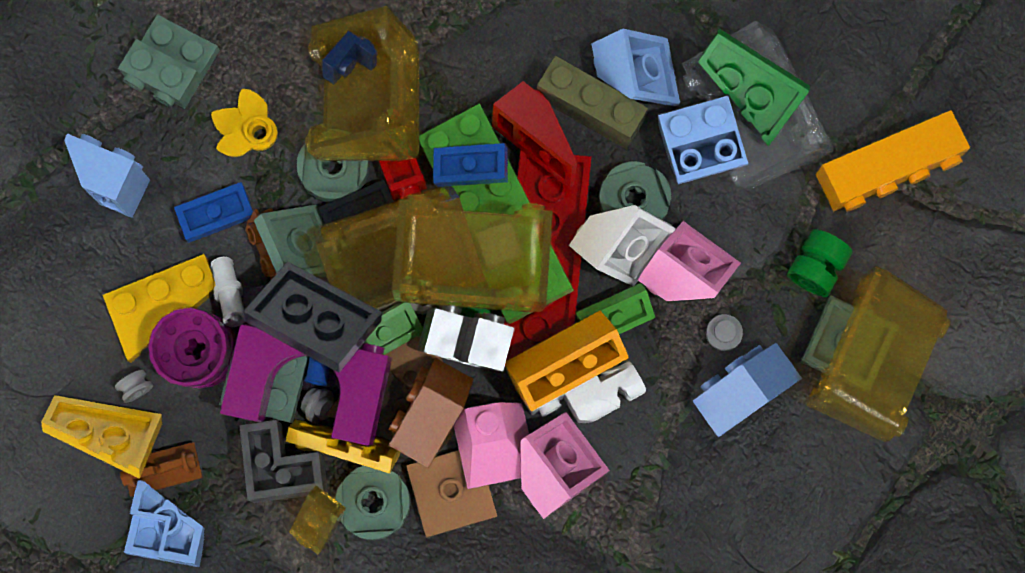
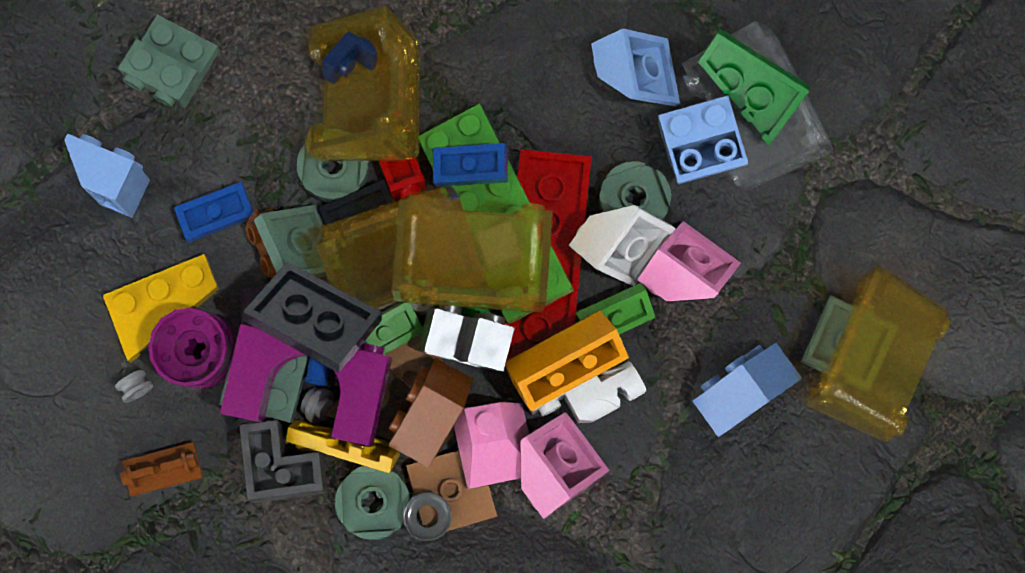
yellow wing [41,395,162,479] -> none
light blue slope [124,480,204,567] -> none
white pin [210,256,245,327] -> none
yellow plate [211,89,278,157] -> none
clear yellow plate [289,485,346,555] -> none
red slope [492,81,577,188] -> none
olive brick [537,56,648,150] -> none
light grey plate [706,314,743,351] -> none
green wheel [787,229,853,297] -> none
light orange brick [816,110,970,212] -> none
none -> dark grey piece [403,492,452,541]

